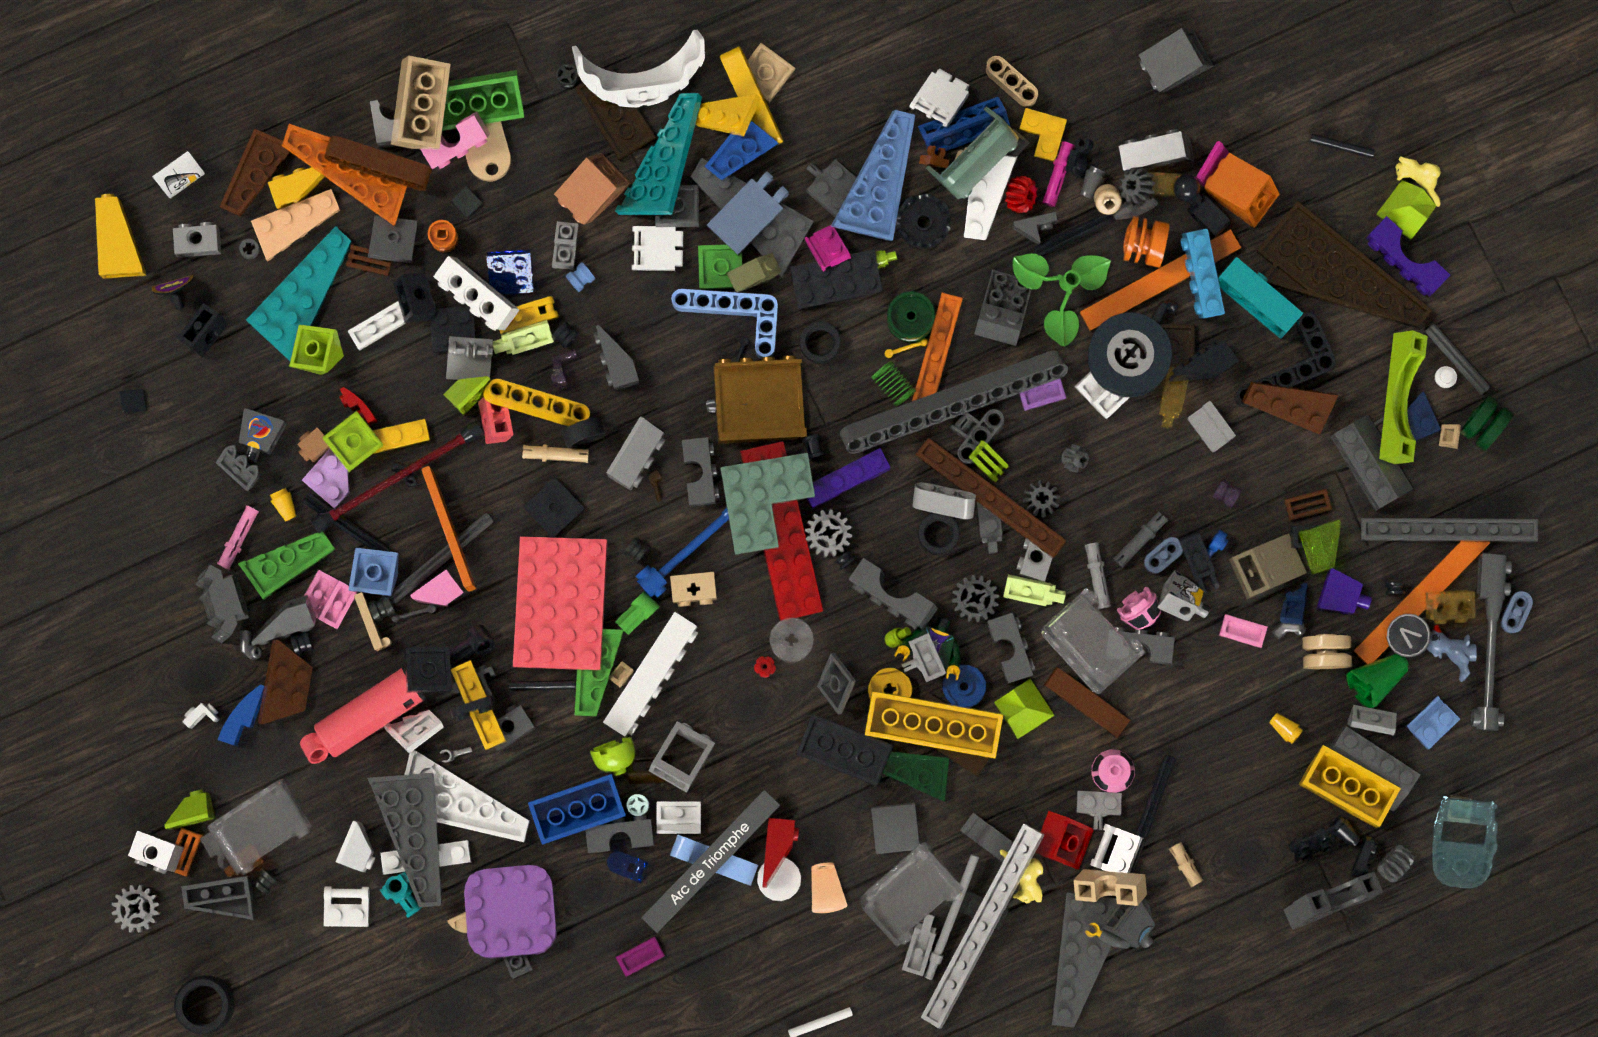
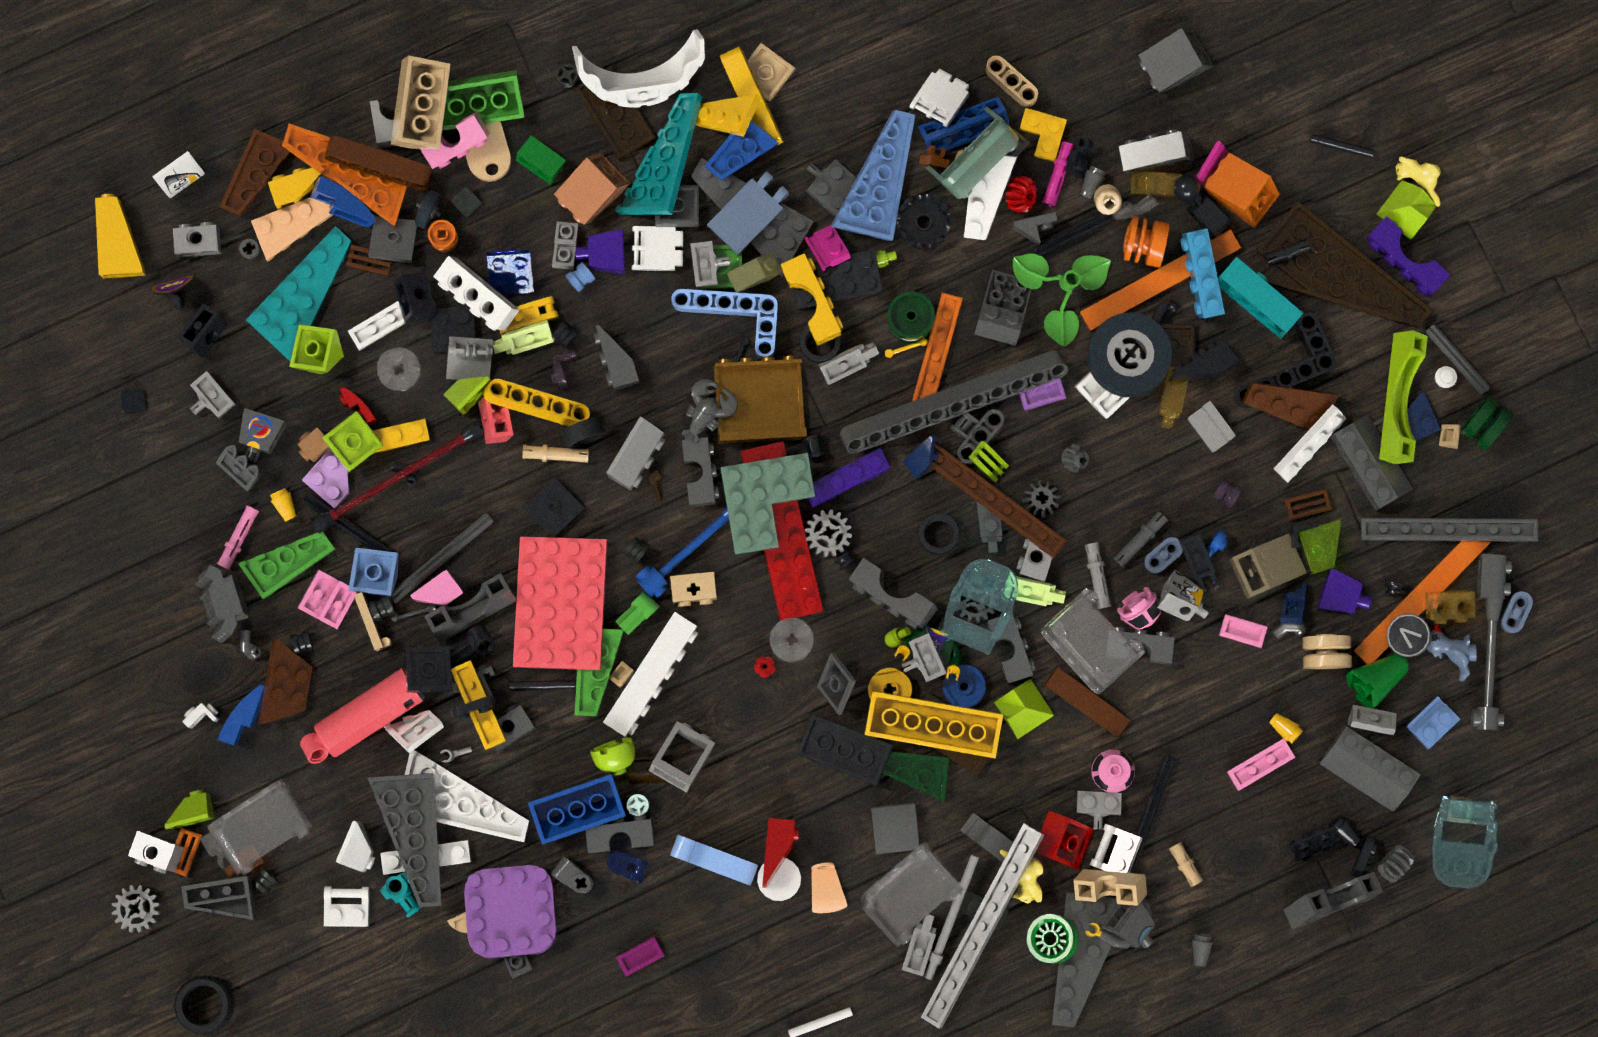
dark grey slope [251,595,316,645] -> none
orange tile [422,466,476,592] -> none
dark grey tile [641,790,780,933] -> none
white plate [656,802,701,834] -> none
bright green piece [871,361,916,407] -> none
light grey beam [912,482,976,519] -> none
dark grey gear [1118,167,1156,204] -> none
yellow slope [1299,745,1401,828] -> none
none -> light grey plate [190,371,235,418]
none -> blue slope [310,176,376,228]
none -> clear plate [377,348,421,392]
none -> black wheel [415,190,442,229]
none -> dark grey arch [424,573,516,644]
none -> green hinge [516,135,566,185]
none -> dark grey piece [550,856,593,893]
none -> dark purple torso [576,229,625,274]
none -> dark grey animal [682,379,738,443]
none -> light grey plate [691,241,730,287]
none -> yellow arch [781,253,843,346]
none -> light grey hinge [818,342,879,385]
none -> dark blue slope [903,434,938,479]
none -> clear light blue slope [940,559,1018,655]
none -> wheel [1027,914,1078,963]
none -> dark grey cone [1192,933,1214,967]
none -> bright pink plate [1227,739,1295,791]
none -> black pin [1264,238,1310,266]
none -> white plate [1274,404,1347,483]

